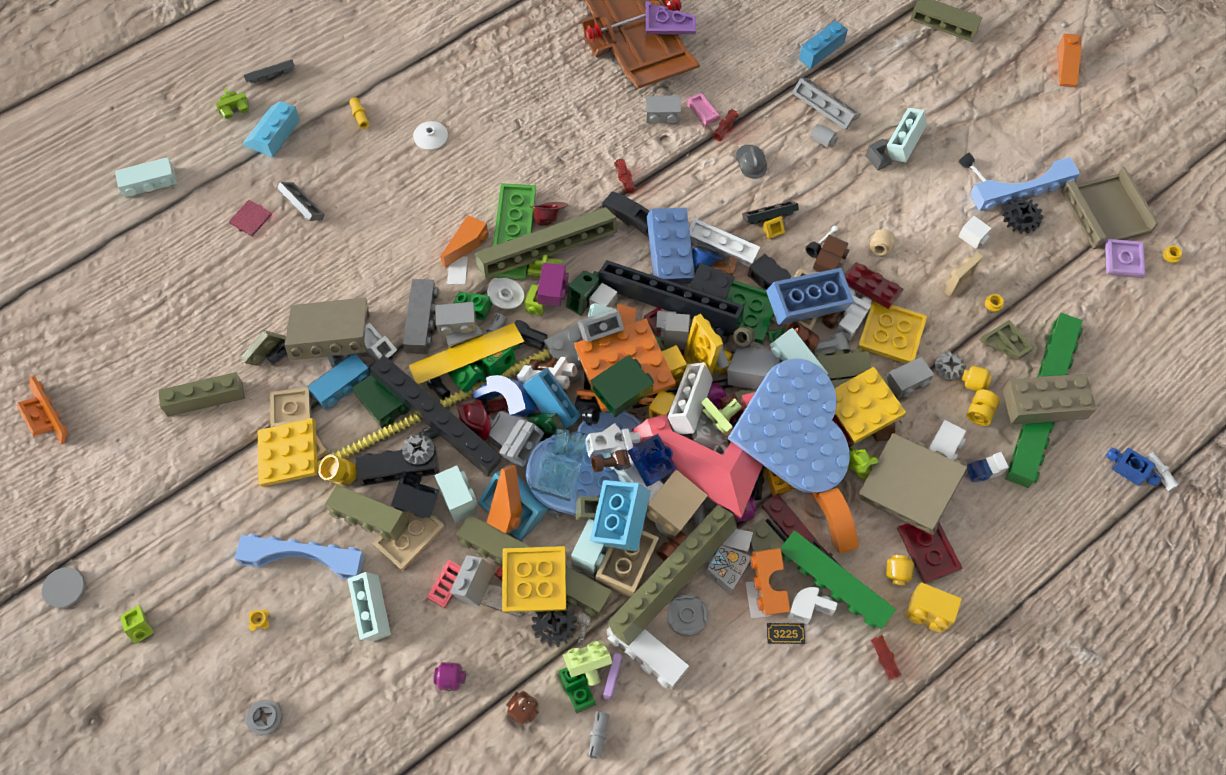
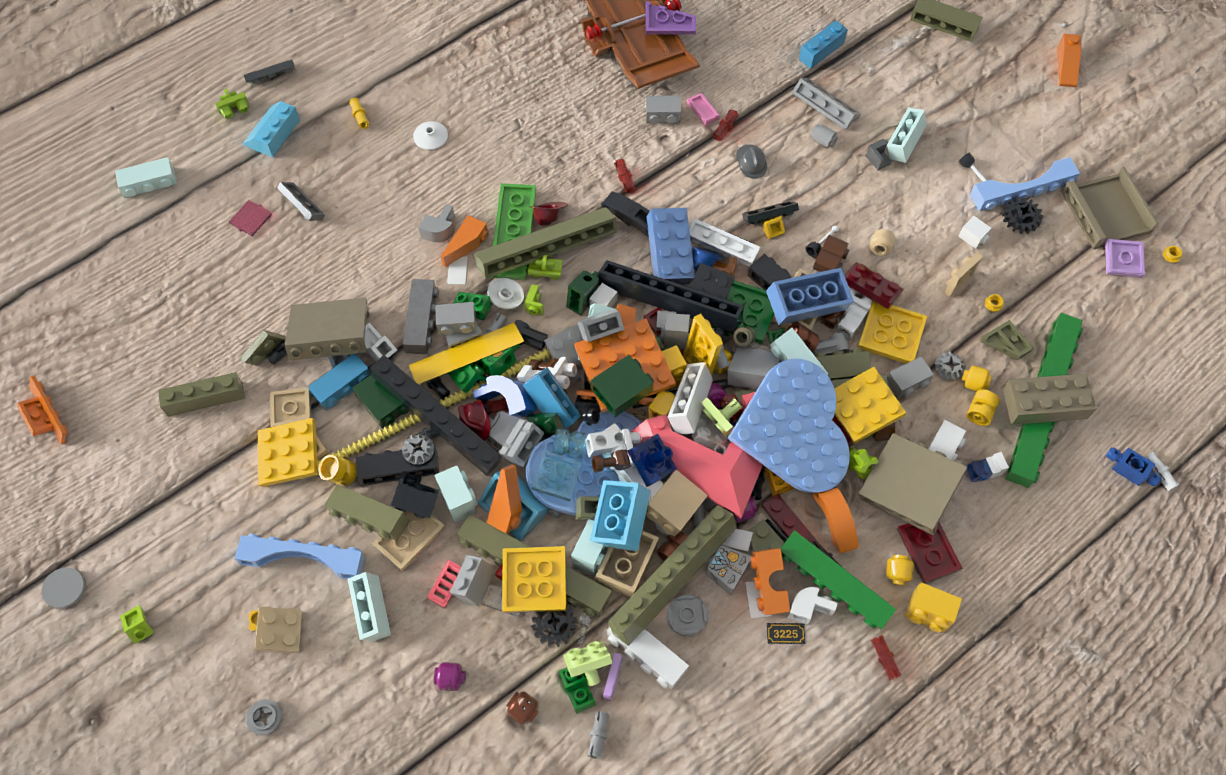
magenta brick [537,263,569,307] -> none
none -> tan plate [254,607,302,653]
none -> light grey brick [418,204,456,242]

